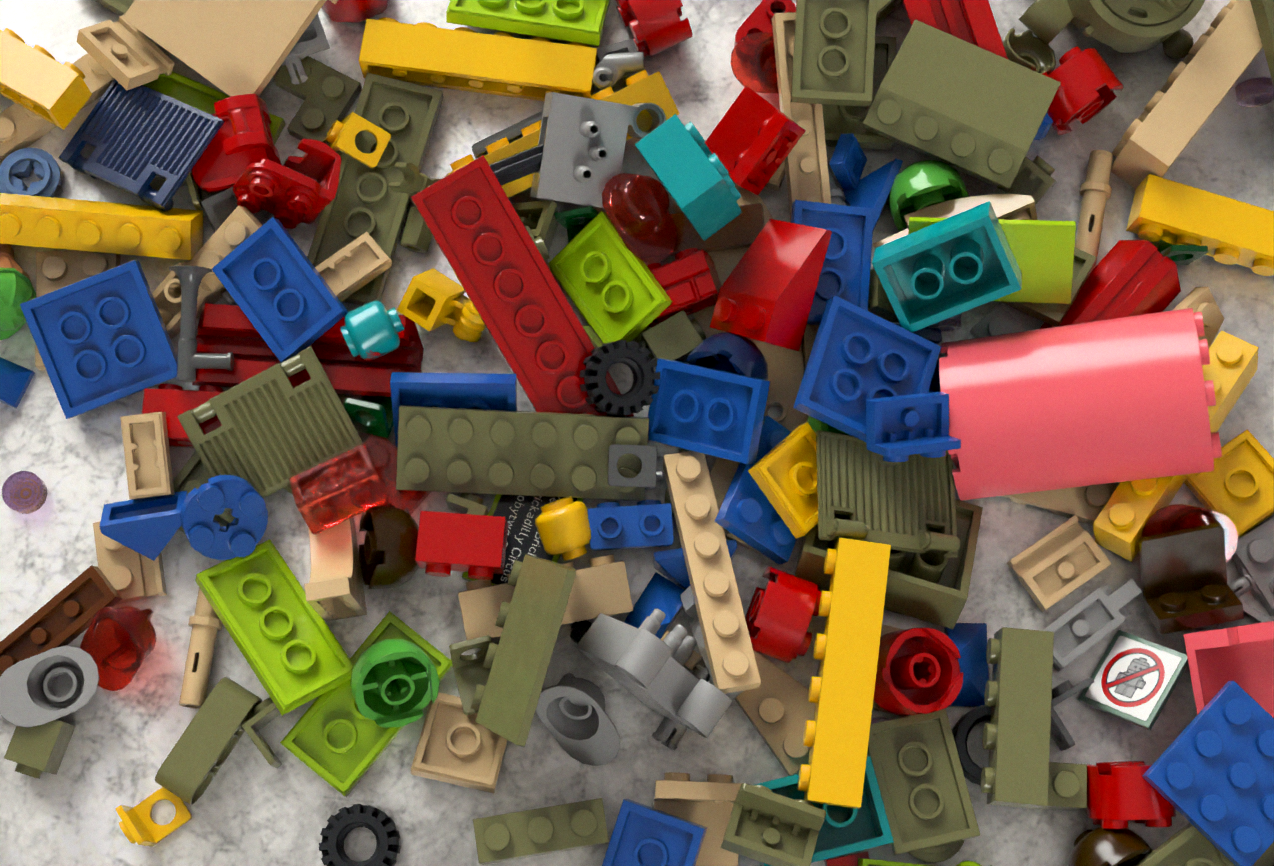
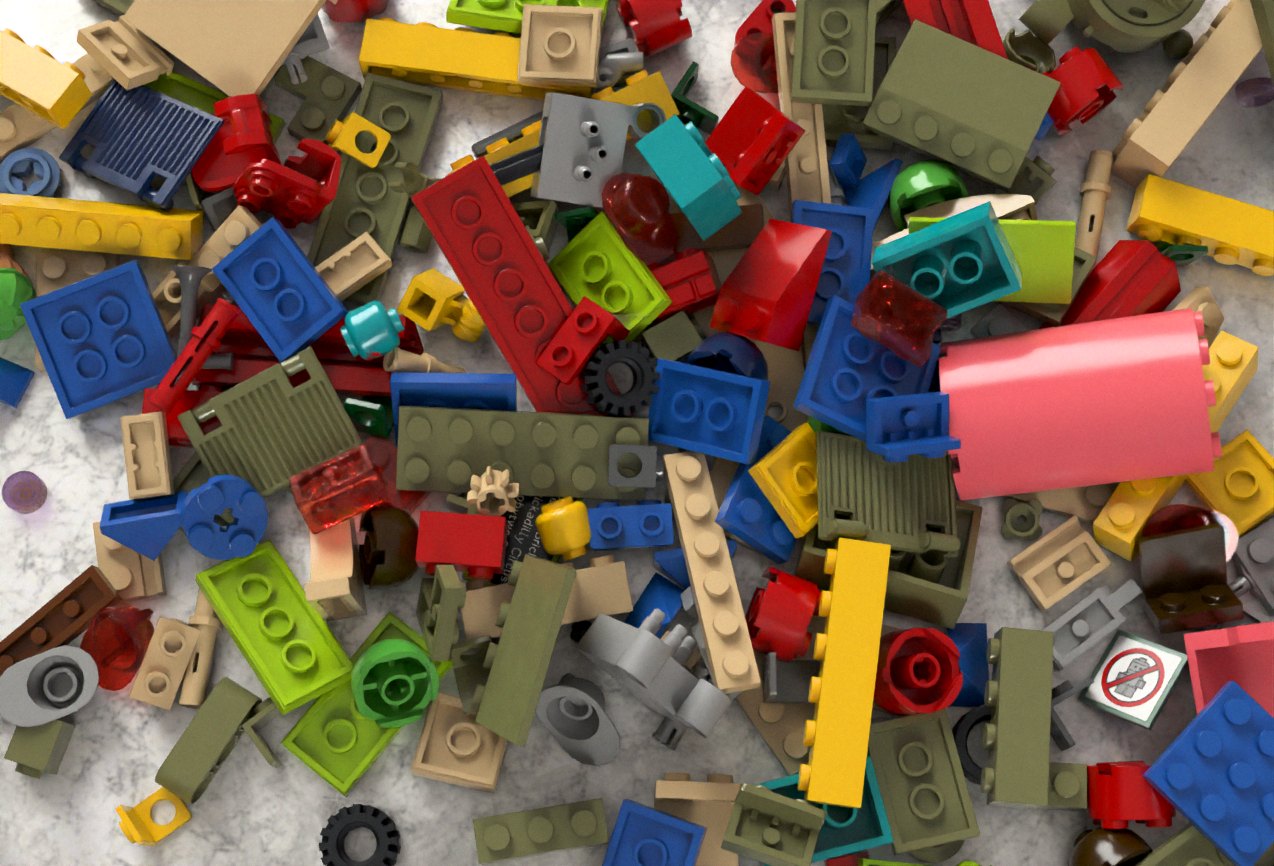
none -> tan hinge [129,616,201,710]
none -> red pin [147,298,240,415]
none -> tan pin [383,347,466,373]
none -> olive plate [416,565,466,661]
none -> tan gear [467,466,520,516]
none -> tan plate [517,4,603,88]
none -> red bracket [537,296,630,385]
none -> dark green bracket [671,61,719,135]
none -> dark grey bracket [763,652,820,703]
none -> clear red bracket [851,270,948,368]
none -> olive plate [1001,498,1043,540]

